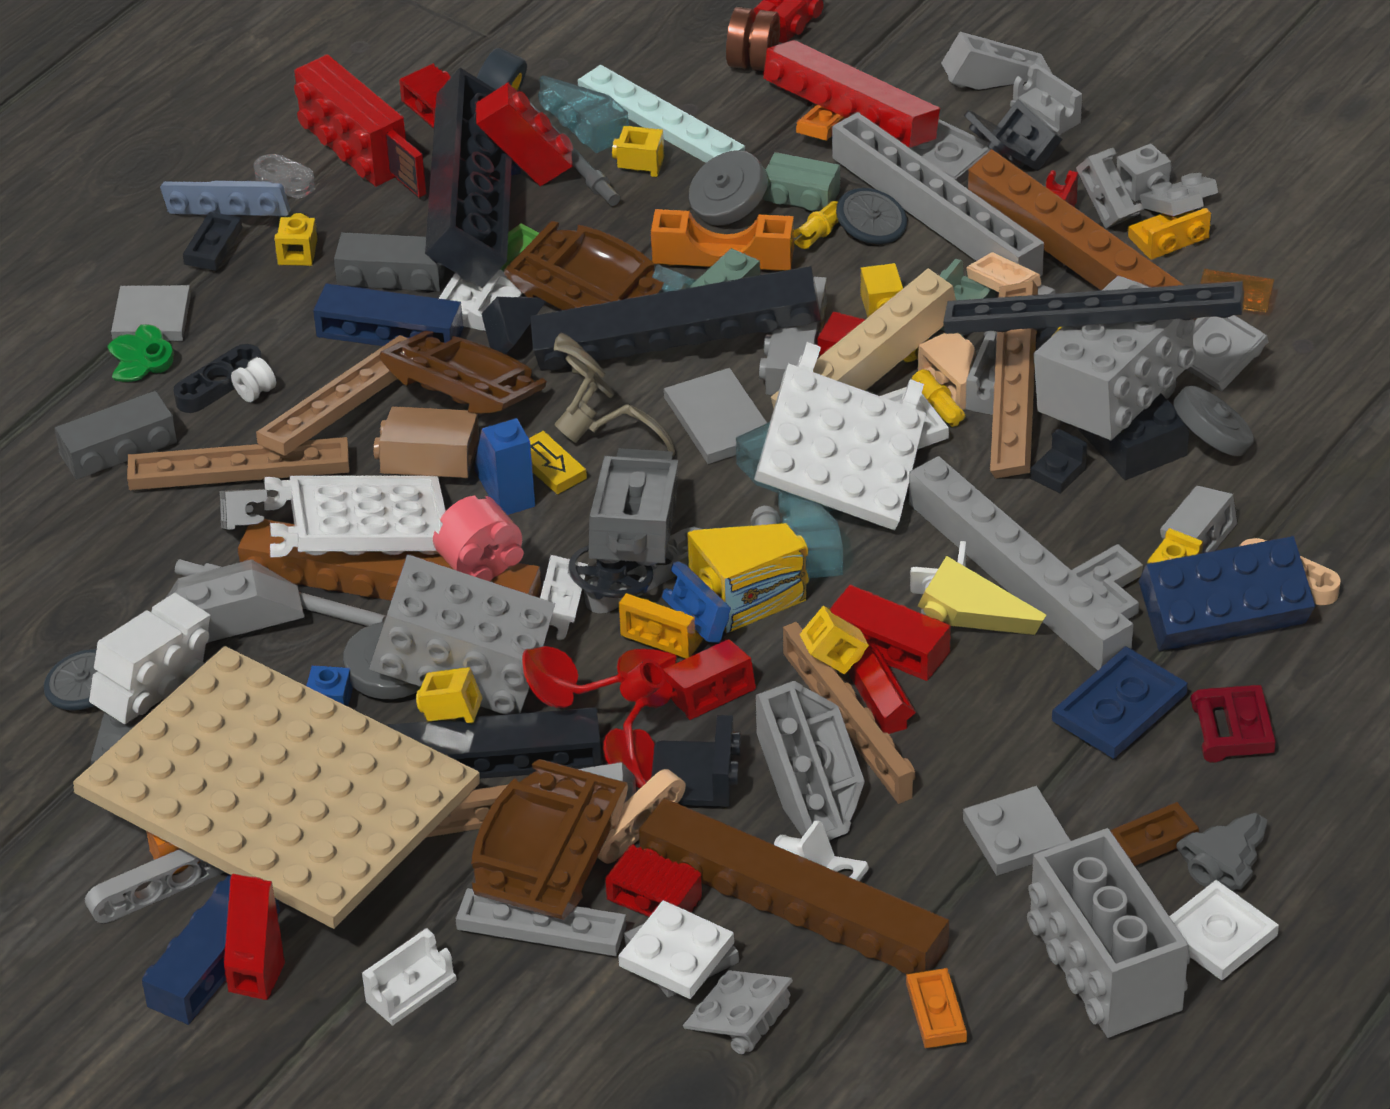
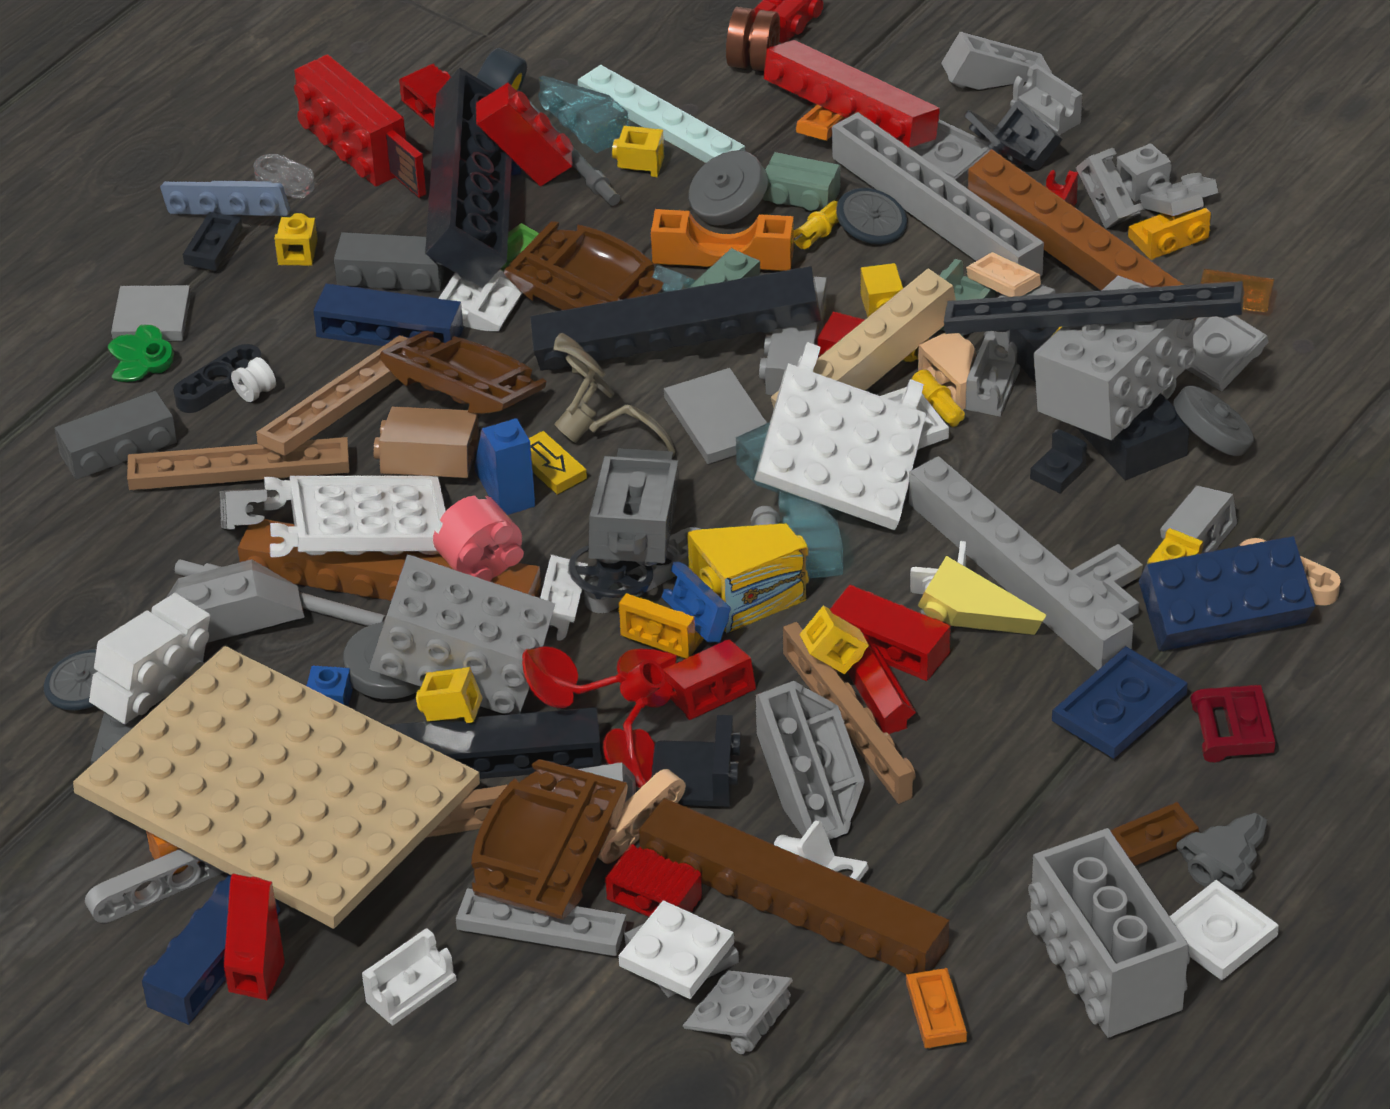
black slope [481,296,546,354] -> none
light grey plate [963,786,1071,876] -> none
medium nougat plate [990,280,1038,479] -> none

